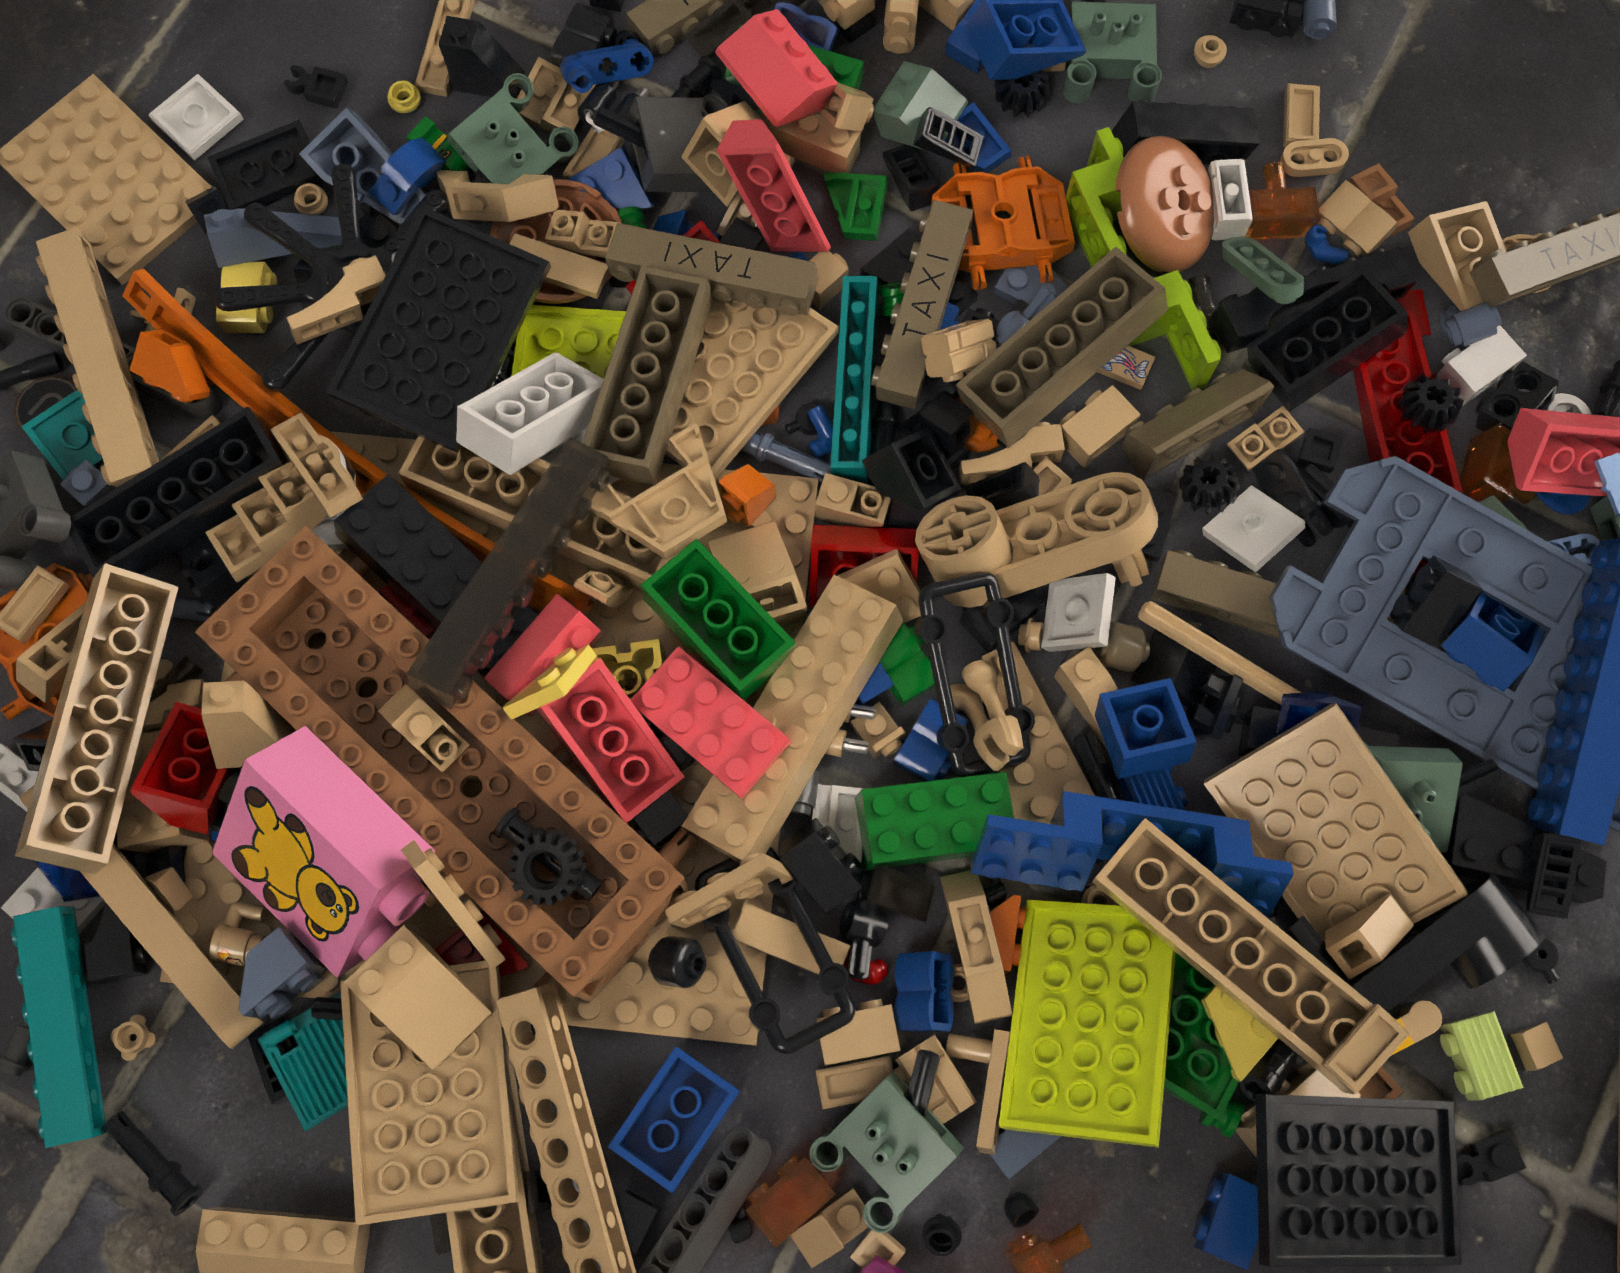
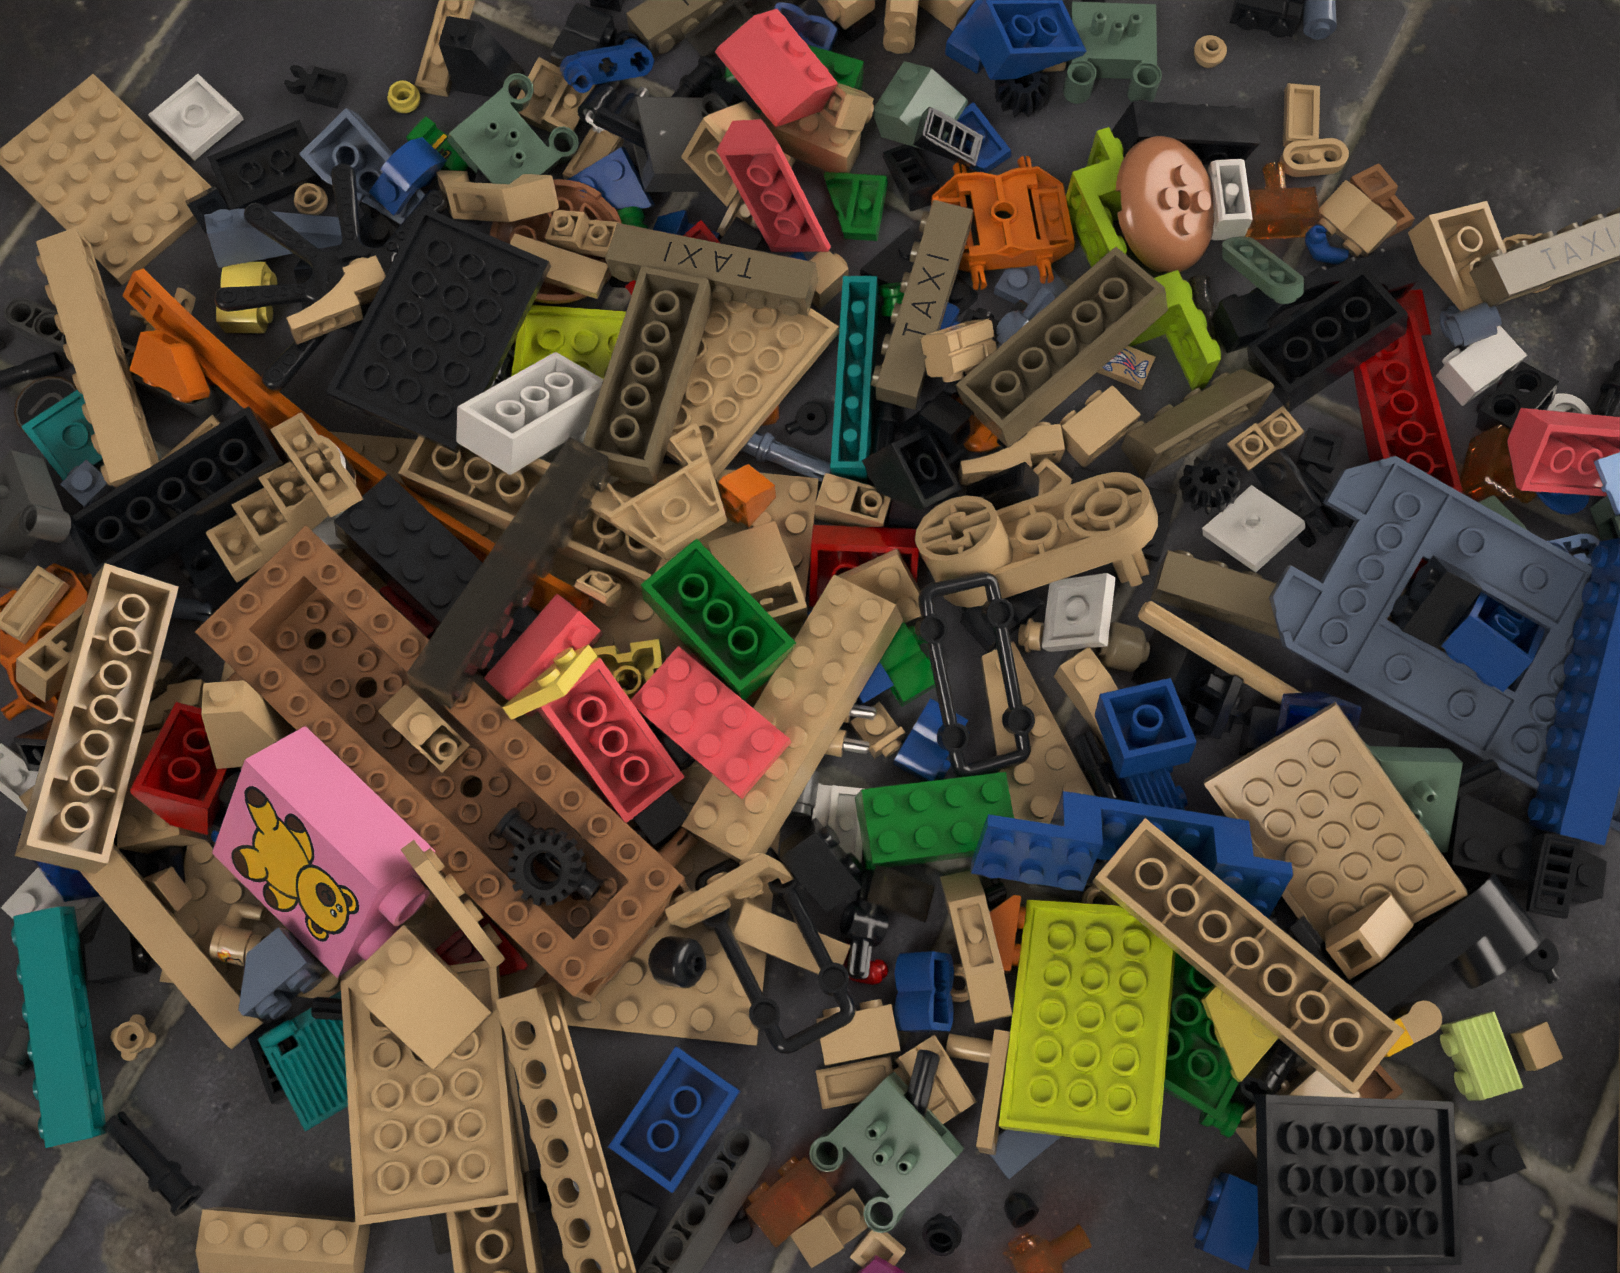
blue arm [807,405,833,458] -> none
tan piece [950,660,1023,771] -> none
tan tile [1321,1004,1410,1094] -> none
black gear [1398,372,1464,434] -> none

